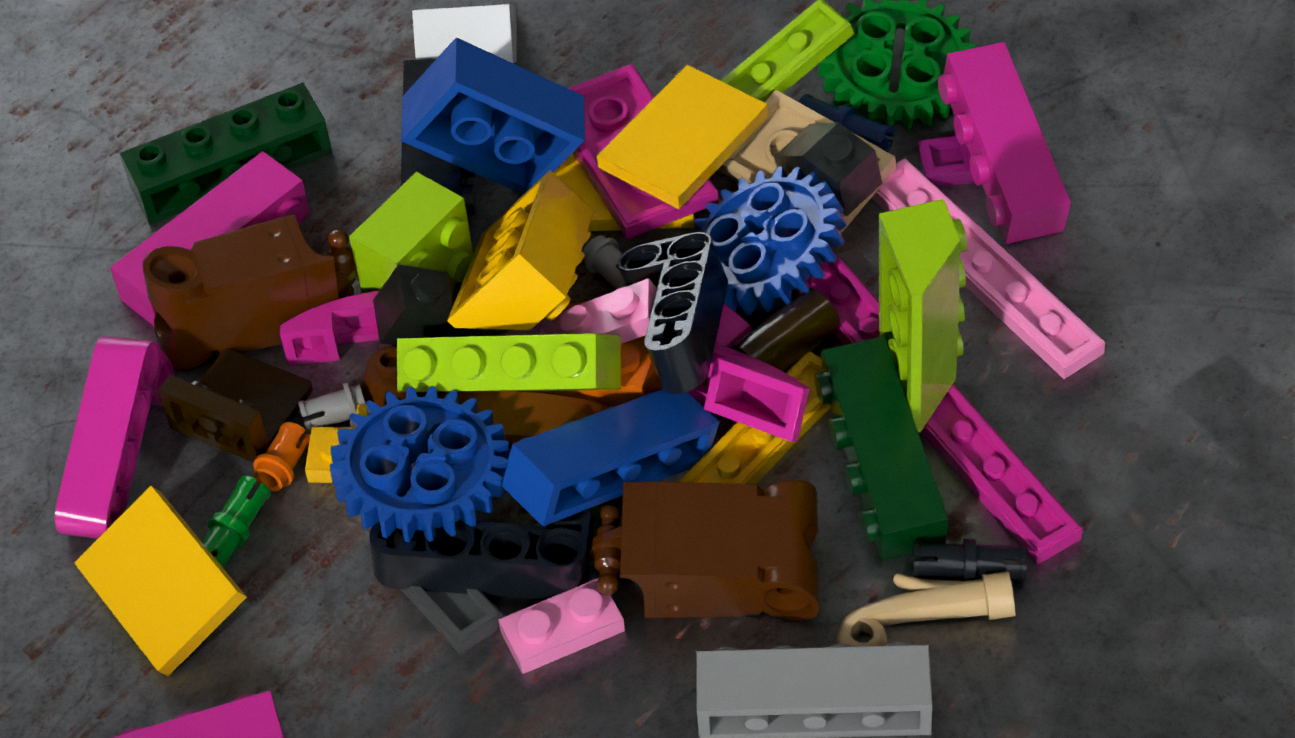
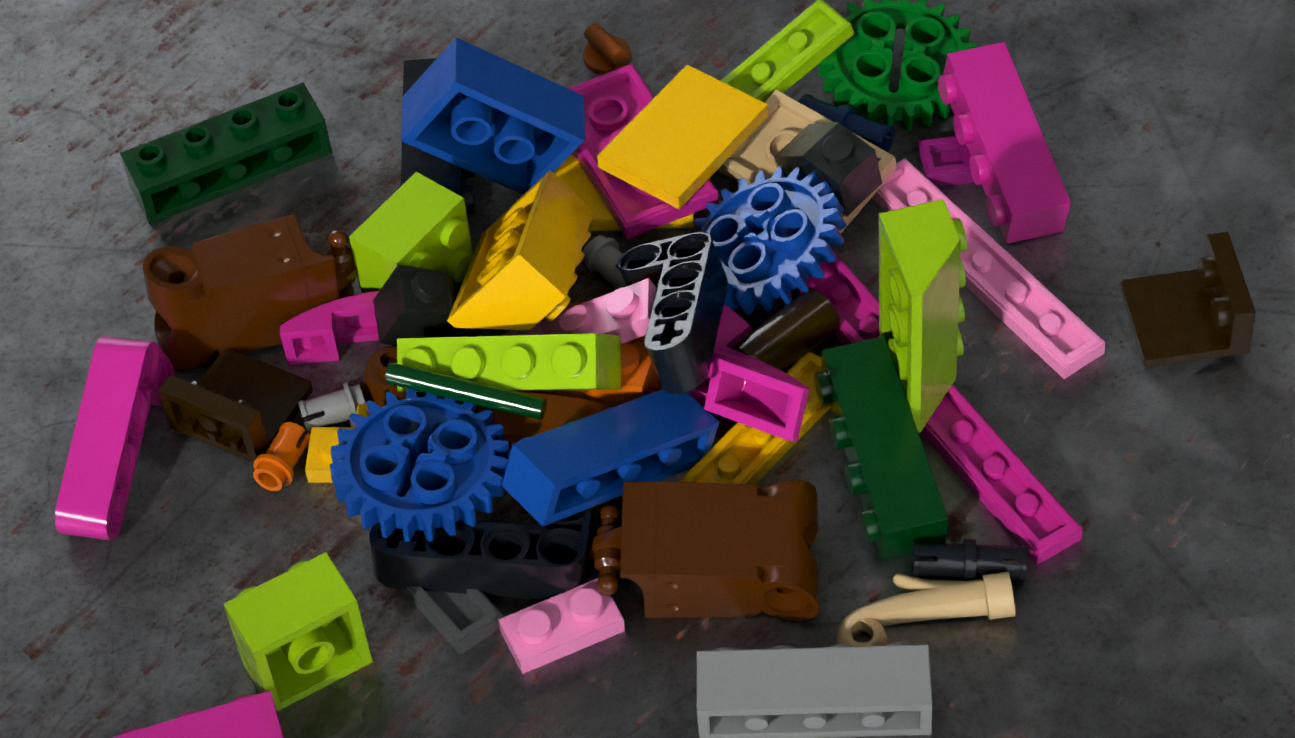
yellow tile [74,486,247,676] -> none
dark pink brick [110,151,310,326] -> none
green pin [202,475,271,568] -> none
white slope [412,4,517,63] -> none
none -> lime brick [223,552,373,712]
none -> dark green bar [385,362,547,420]
none -> dark orange plate [583,23,632,75]
none -> dark brown bracket [1121,232,1256,367]

